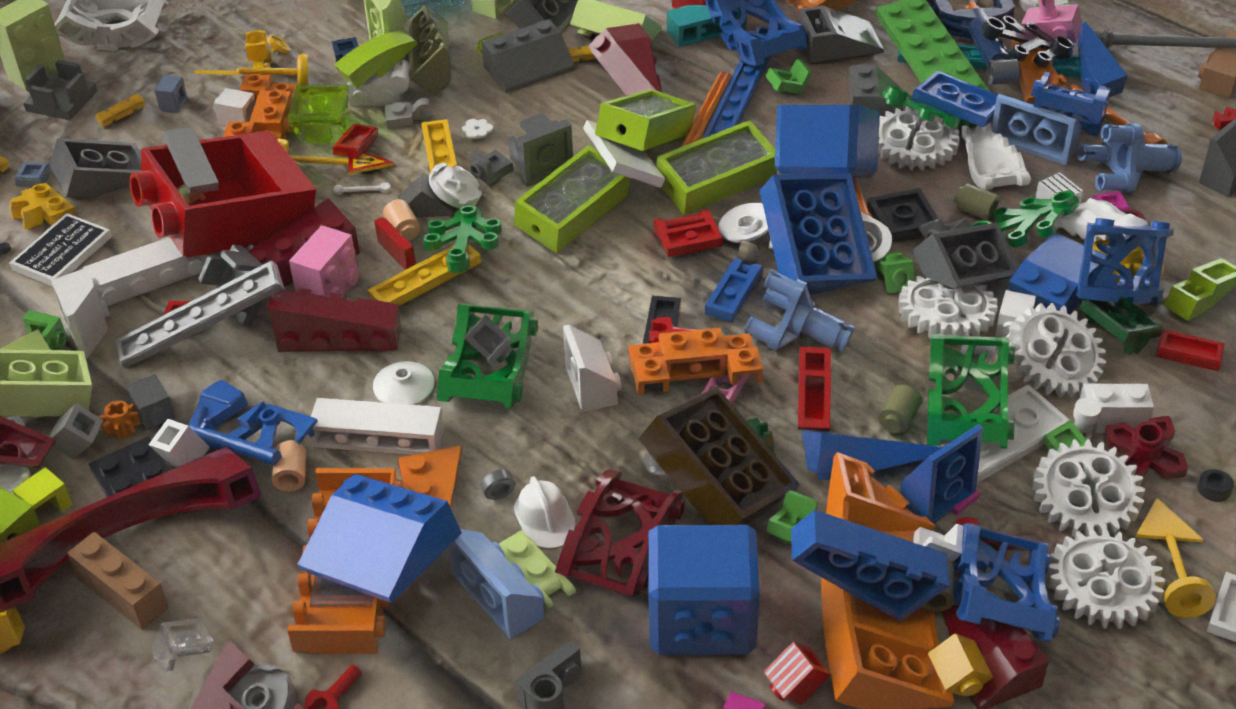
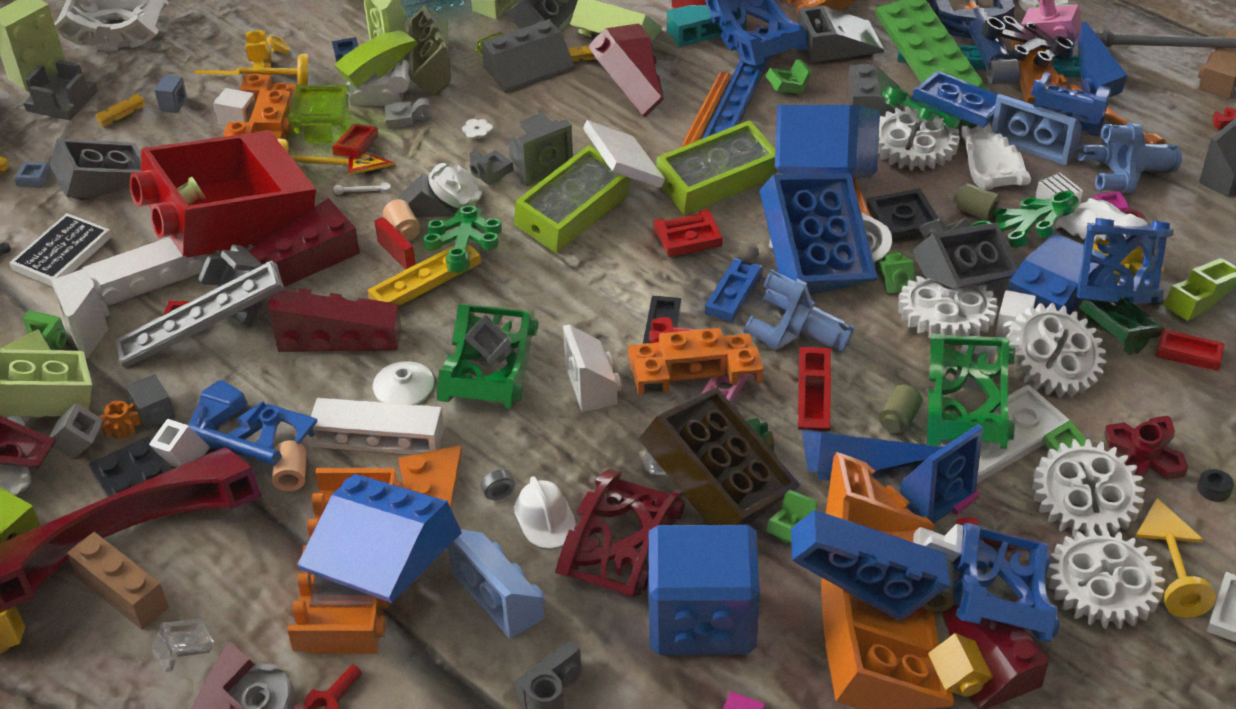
yellow plate [9,183,76,229] -> none
neon yellow panel [12,467,73,512] -> none
light grey tile [164,127,219,194] -> none
bright pink brick [289,225,359,297] -> none
yellow plate [421,119,457,173] -> none
yellowish green hinge [499,530,576,610] -> none
lime brick [595,89,697,151] -> none
white dish [719,203,769,242] -> none
red brick [764,641,831,705] -> none
white hinge [1073,383,1154,440] -> none

